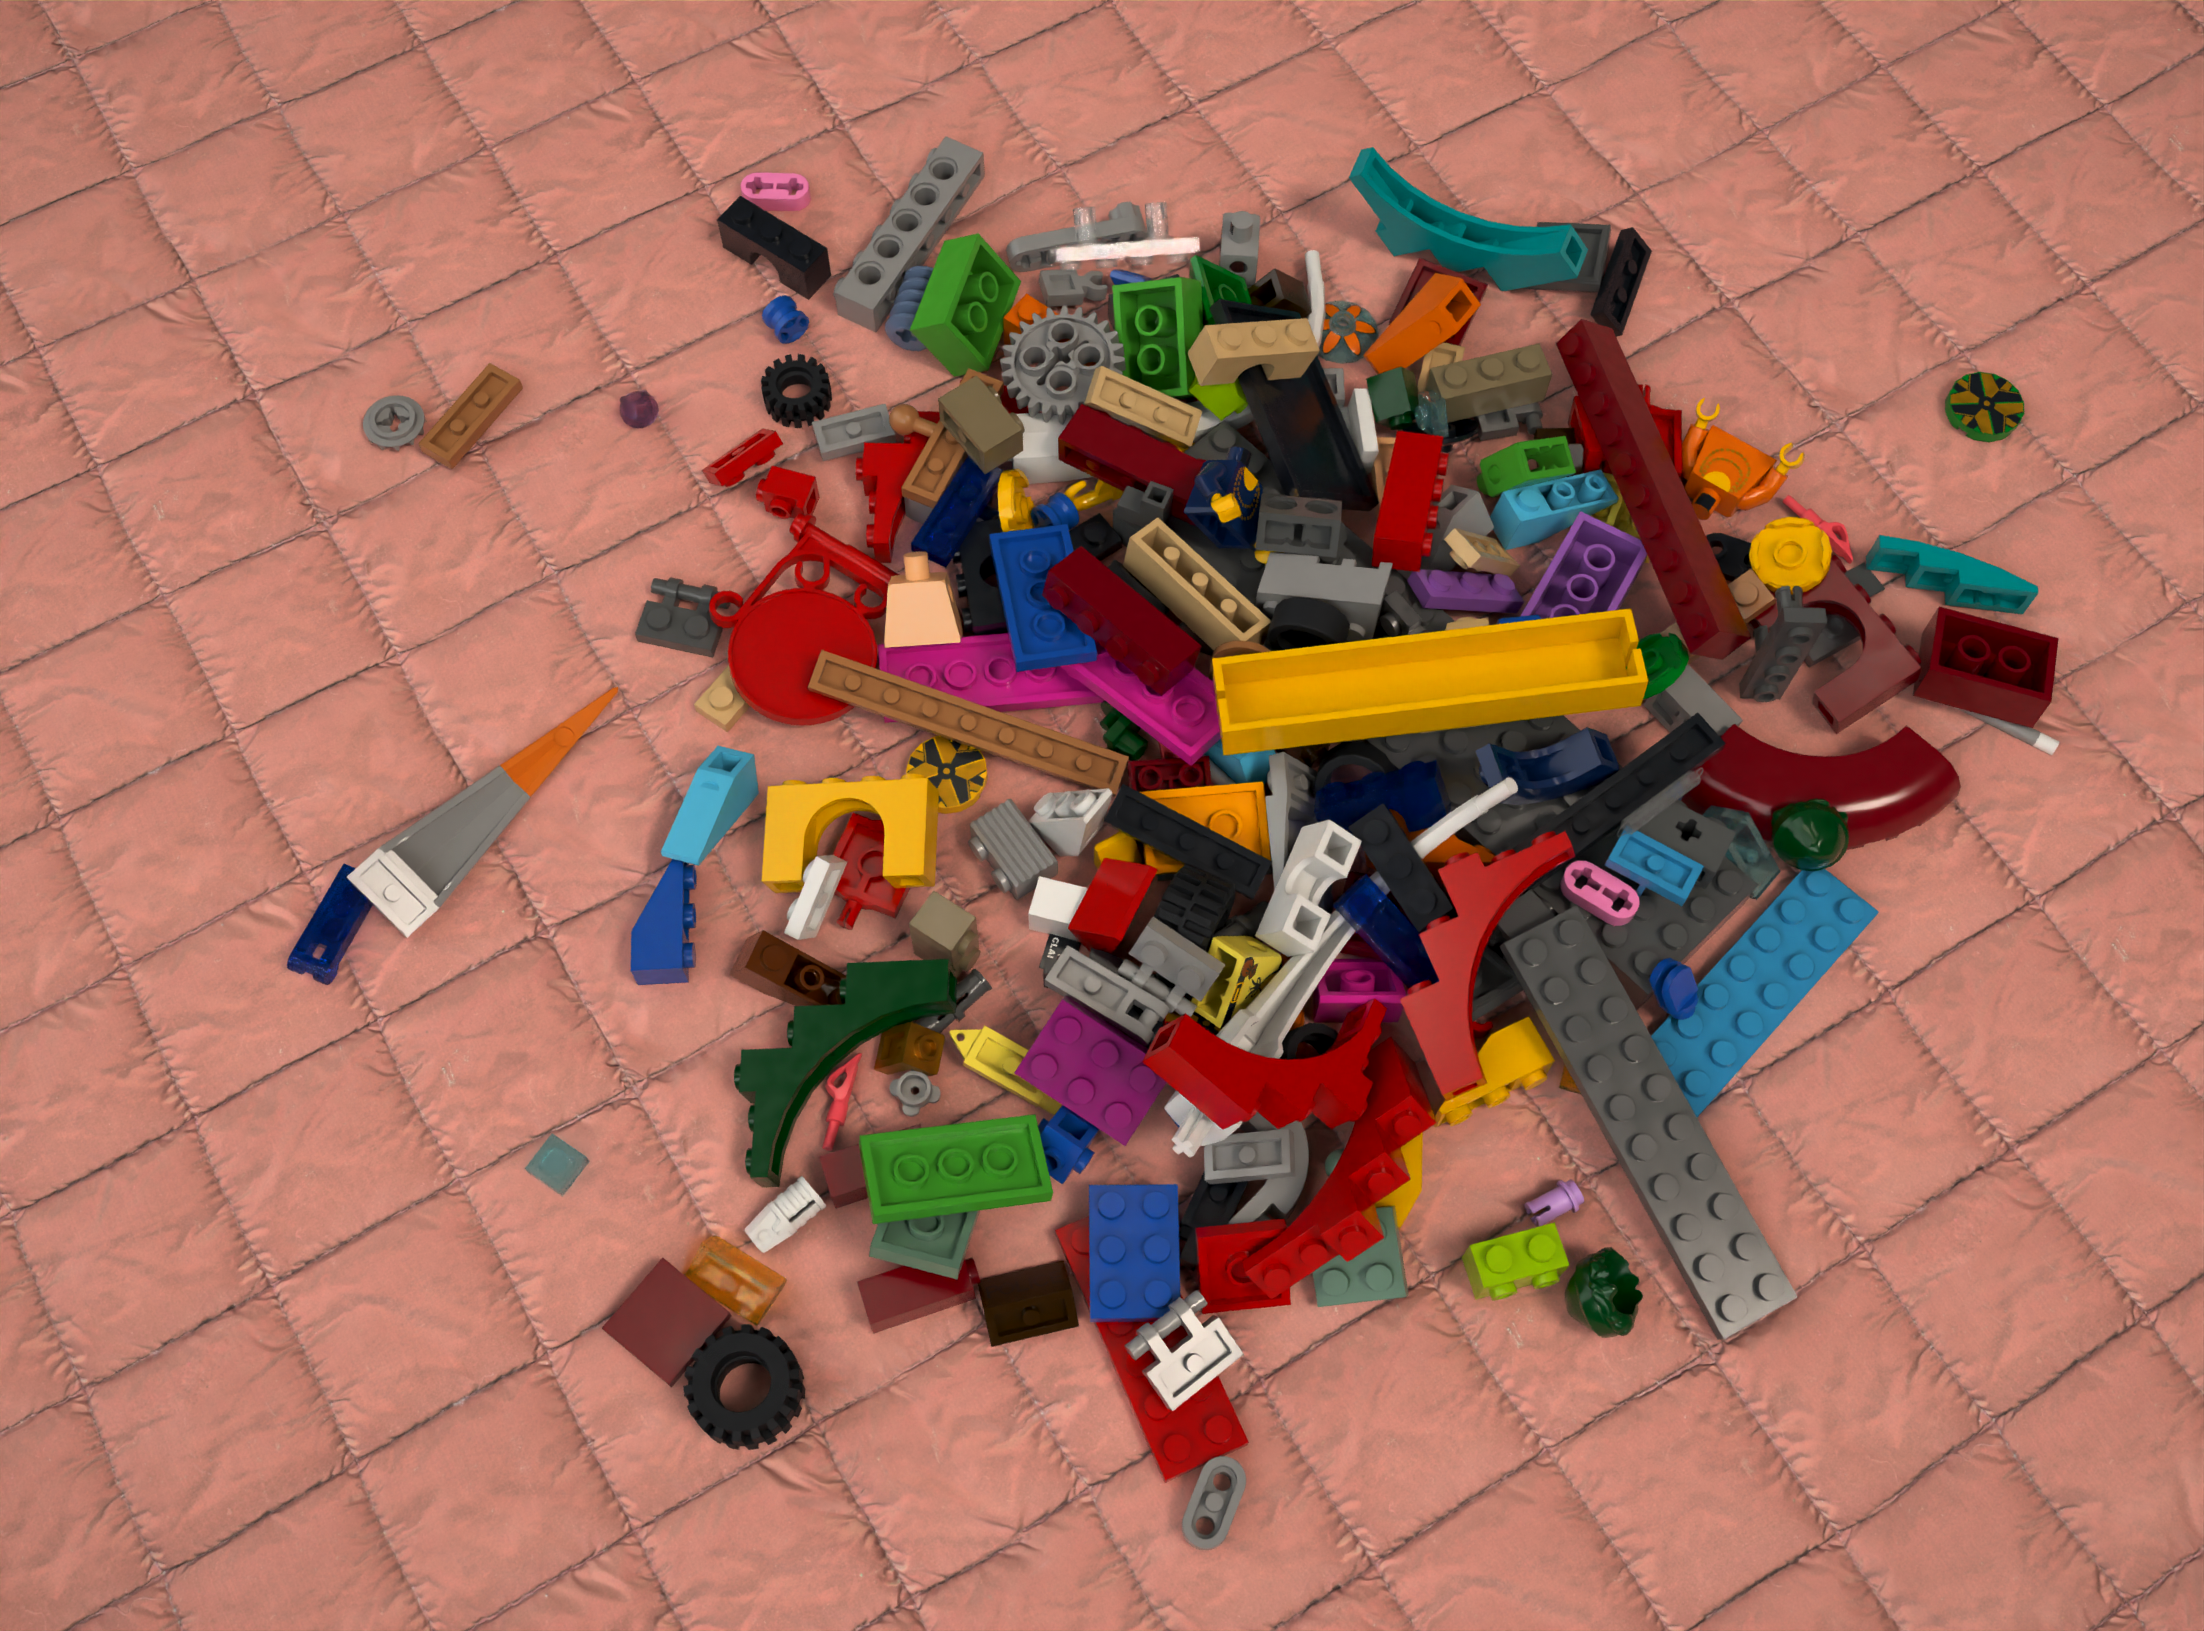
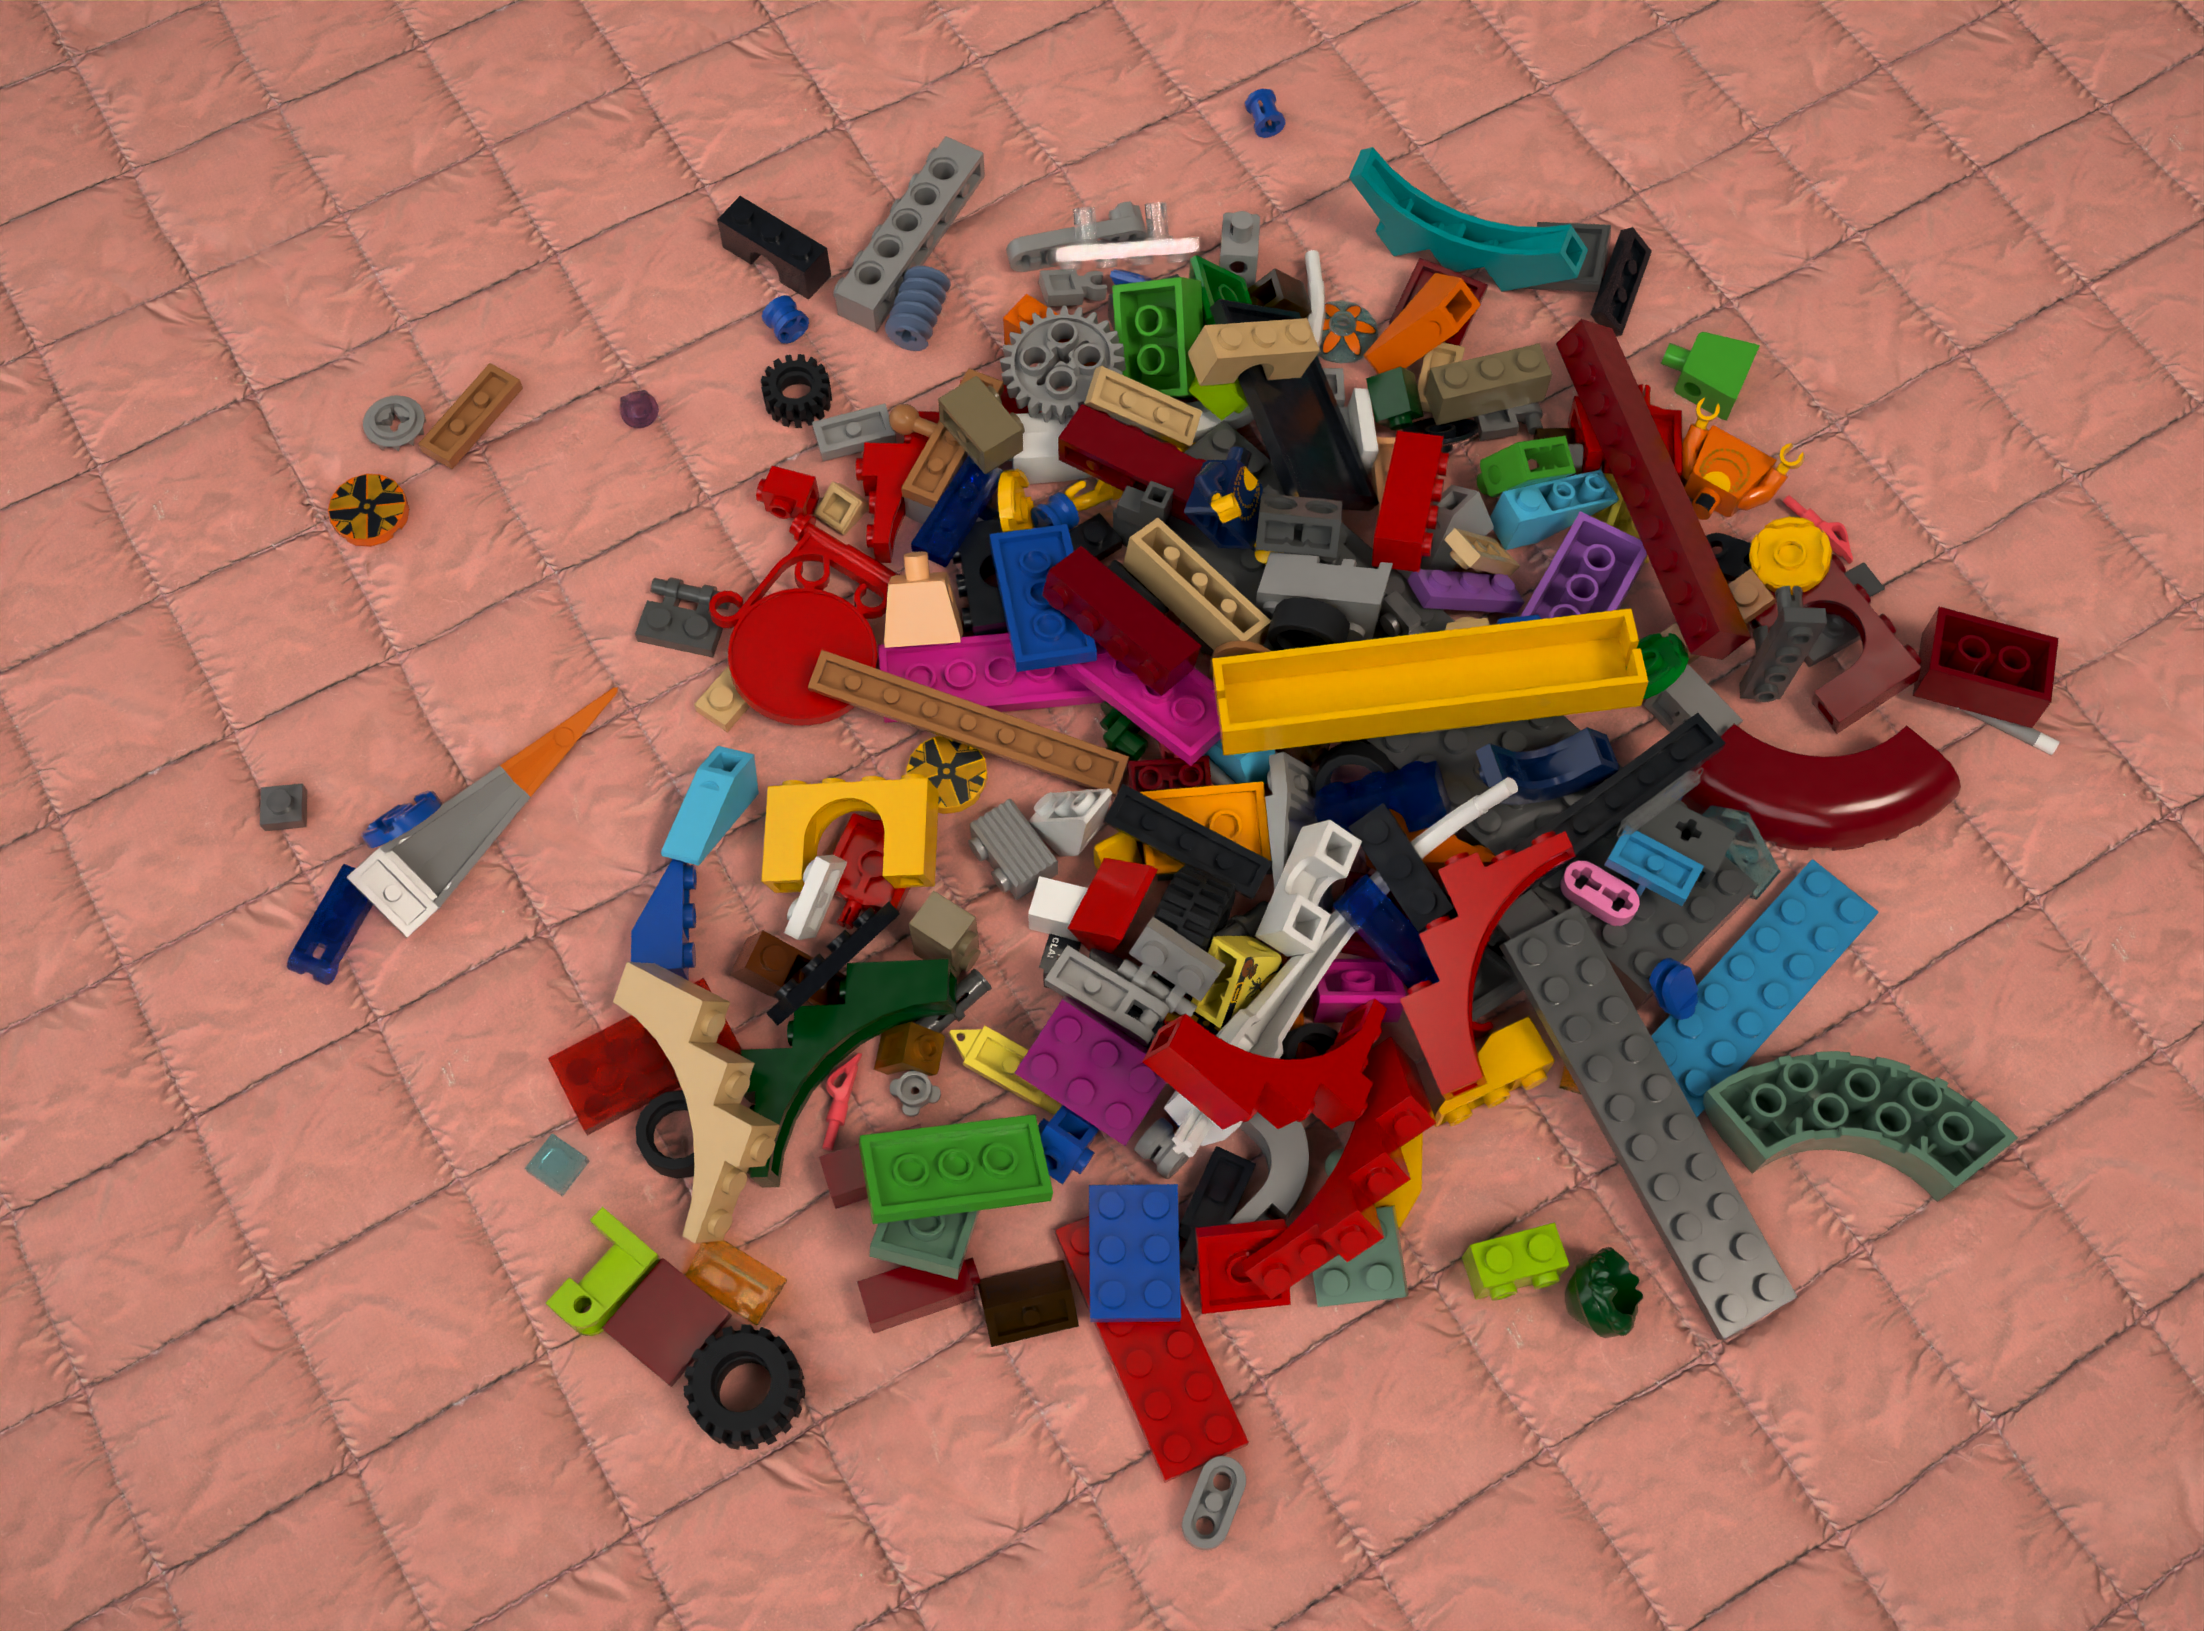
red plate [702,428,783,487] -> none
bright pink beam [741,172,811,211] -> none
white hinge [744,1176,826,1253] -> none
bright green brick [910,233,1021,377] -> none
plate [1124,1290,1244,1411] -> none
light grey plate [1204,1129,1295,1184] -> none
clear light blue plate [1415,390,1449,437] -> none
lavender pin [1524,1179,1584,1227] -> none
dark green hair [1771,798,1849,871] -> none
teal slope [1866,535,2039,614] -> none
tile [1945,372,2024,442] -> none
none -> flat silver plate [260,783,307,831]
none -> tile [328,474,410,547]
none -> blue tile [361,791,442,848]
none -> lime piece [546,1207,660,1336]
none -> clear red plate [548,978,742,1135]
none -> tan arch [613,962,780,1244]
none -> black tyre [635,1090,695,1179]
none -> black plate [766,902,900,1026]
none -> tan slope [813,481,869,535]
none -> light grey wheel [1134,1118,1190,1179]
none -> blue bush [1245,88,1286,138]
none -> bright green torso [1661,332,1760,421]
none -> sand green brick [1703,1051,2018,1202]

